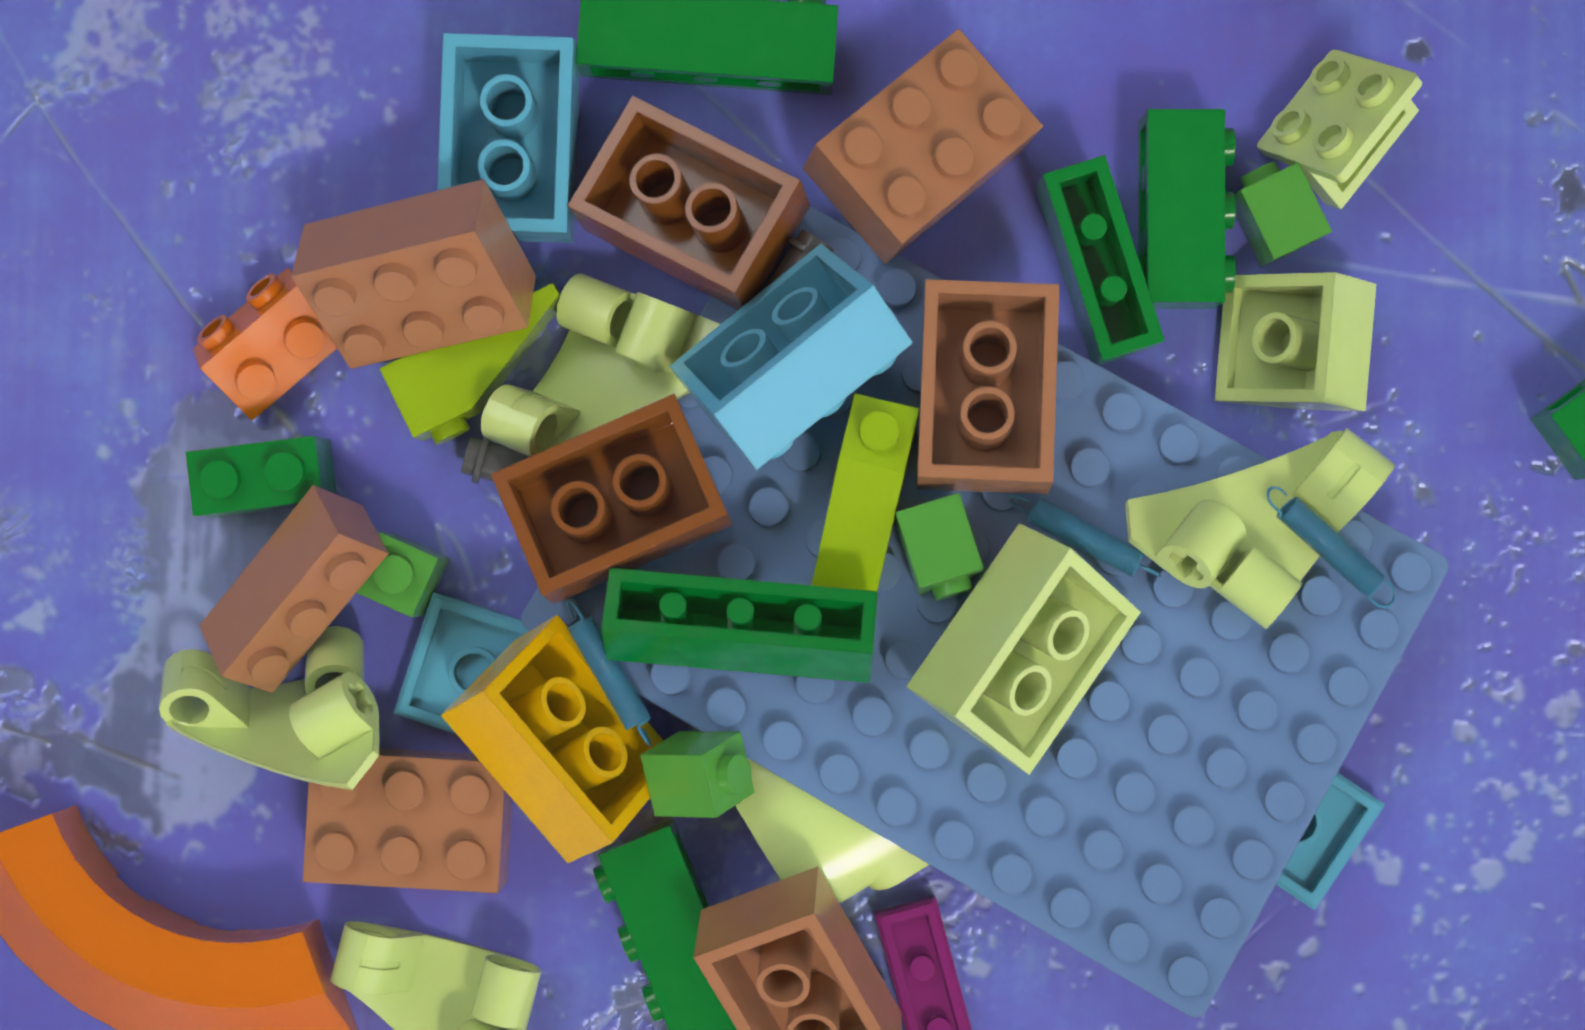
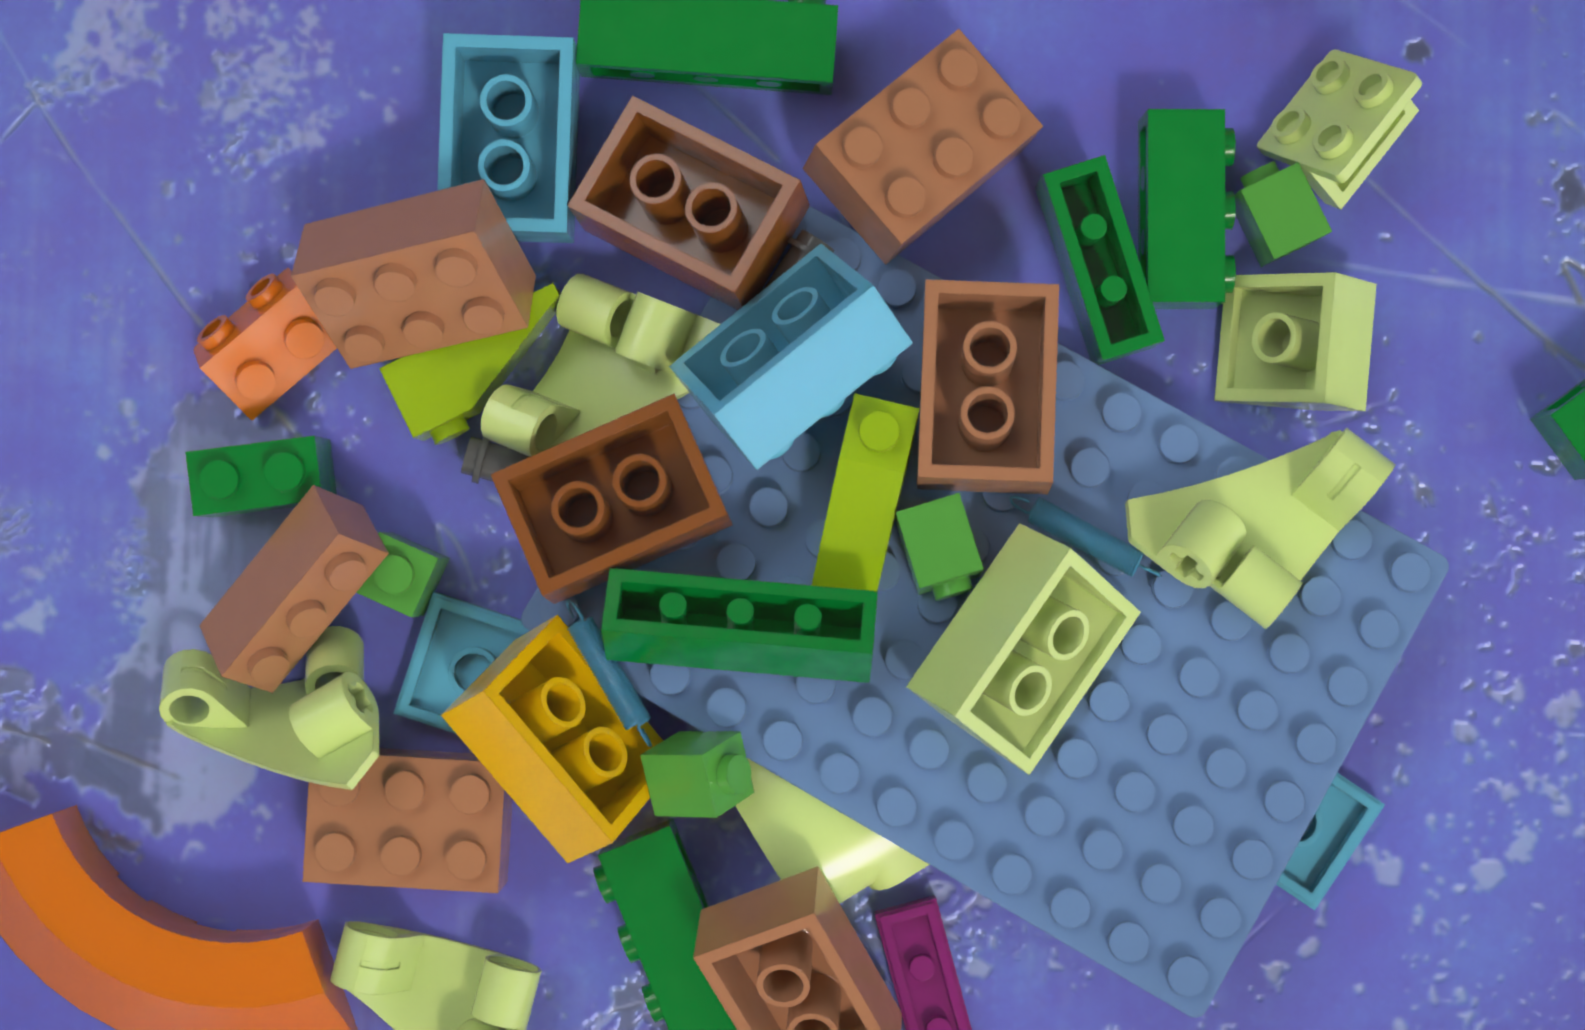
dark azure piece [1266,486,1396,608] -> none

